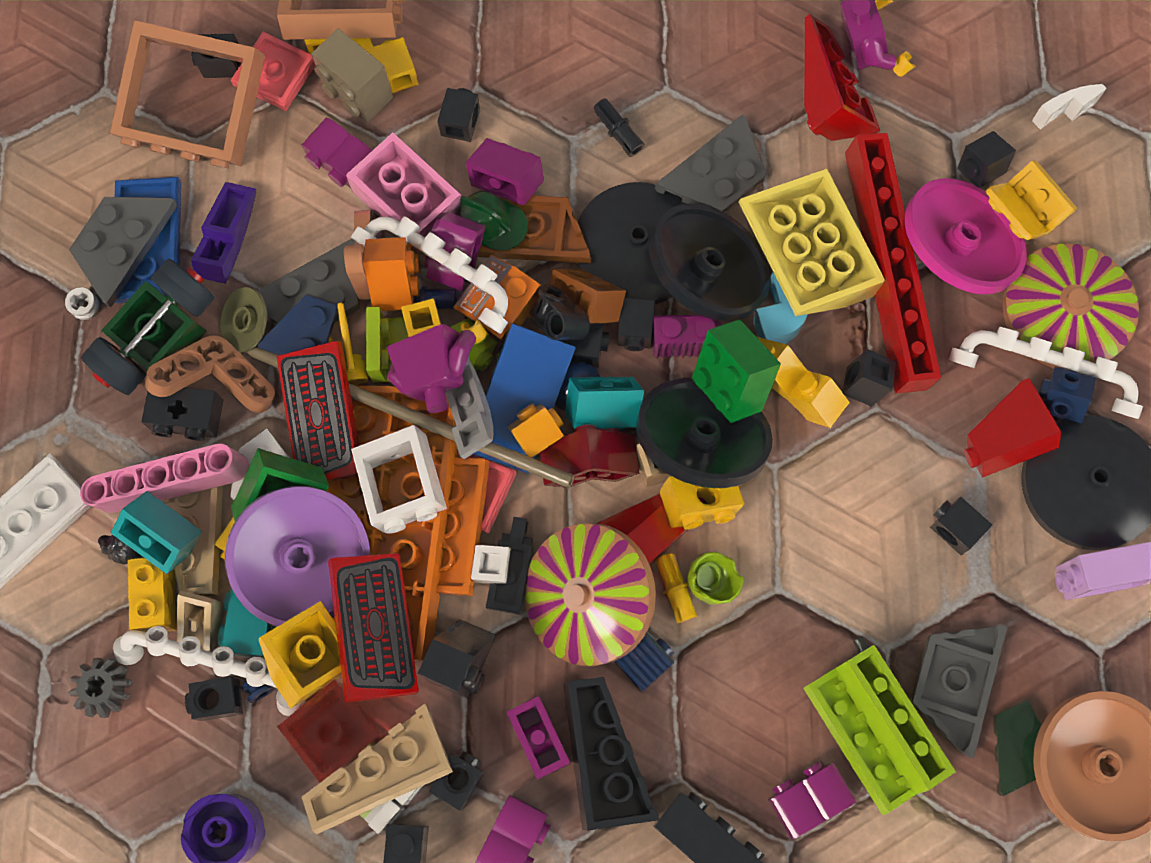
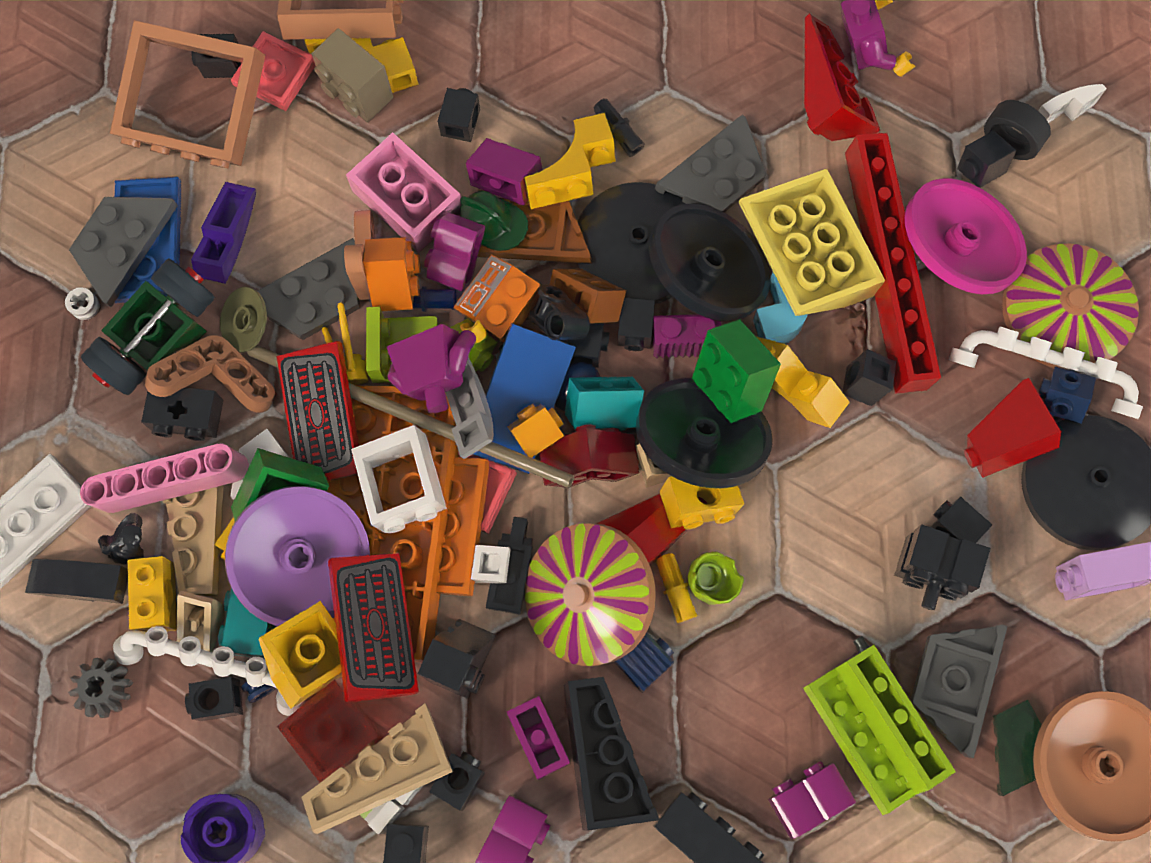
teal brick [111,491,203,574] -> none
dark blue wing [258,294,338,355] -> none
magenta brick [301,117,372,188] -> none
white bar [351,216,508,334] -> none
yellow brick [401,298,441,337] -> none
yellow bracket [986,160,1078,240] -> none
none -> black slope [25,559,128,604]
none -> yellow arch [524,113,616,209]
none -> black brick [894,524,991,610]
none -> black tyre [984,100,1051,160]

